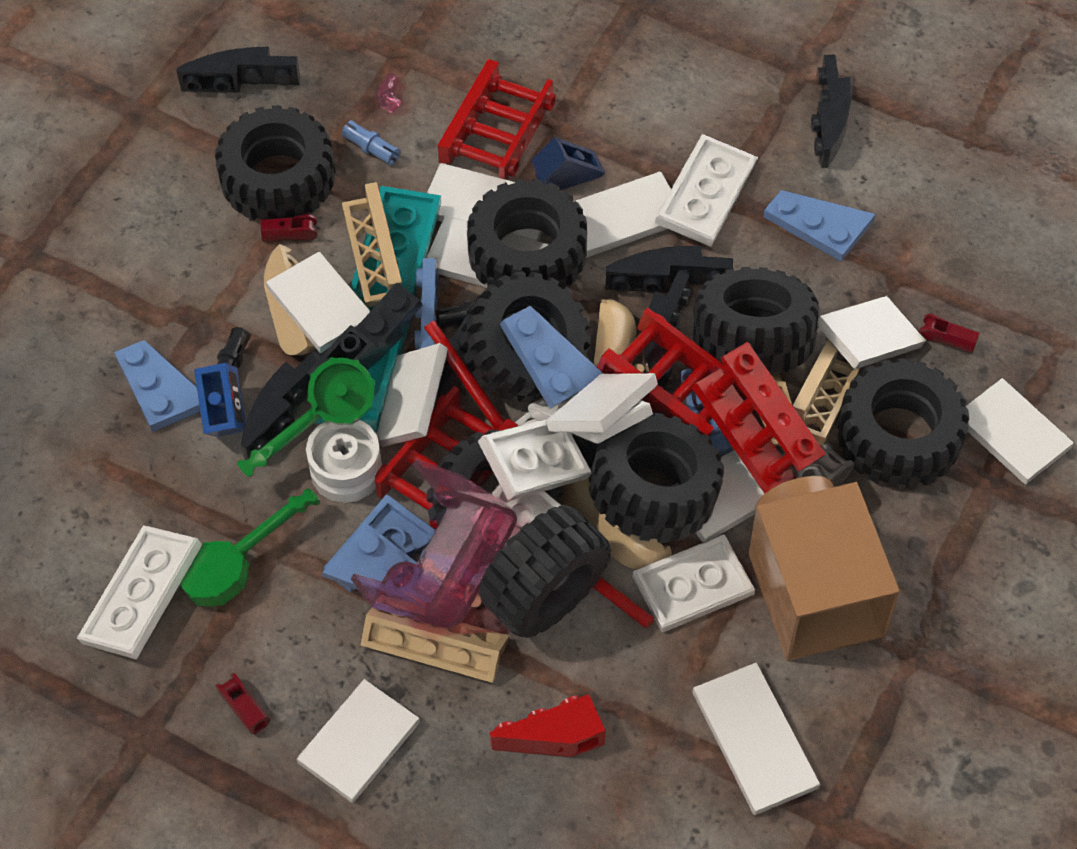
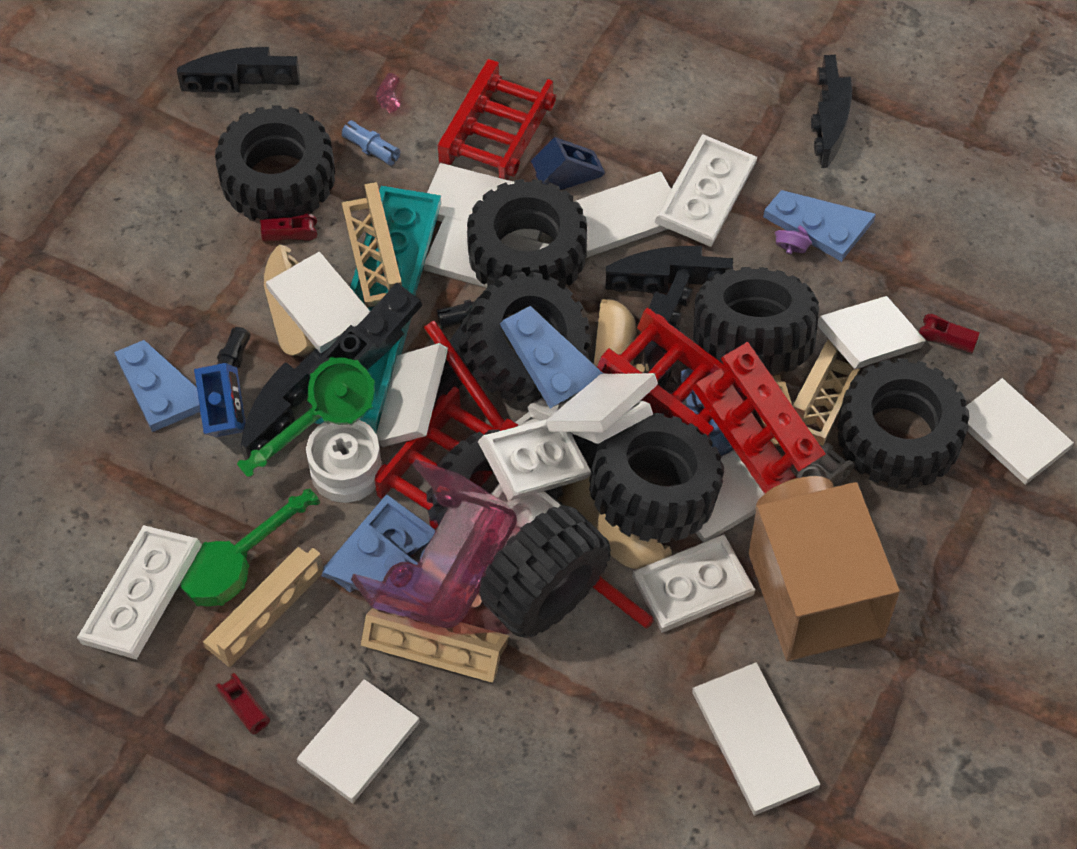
medium blue wing [415,258,439,349] -> none
red slope [489,694,606,757] -> none
none -> tan fence [203,547,323,668]
none -> medium lavender hat [775,225,812,255]

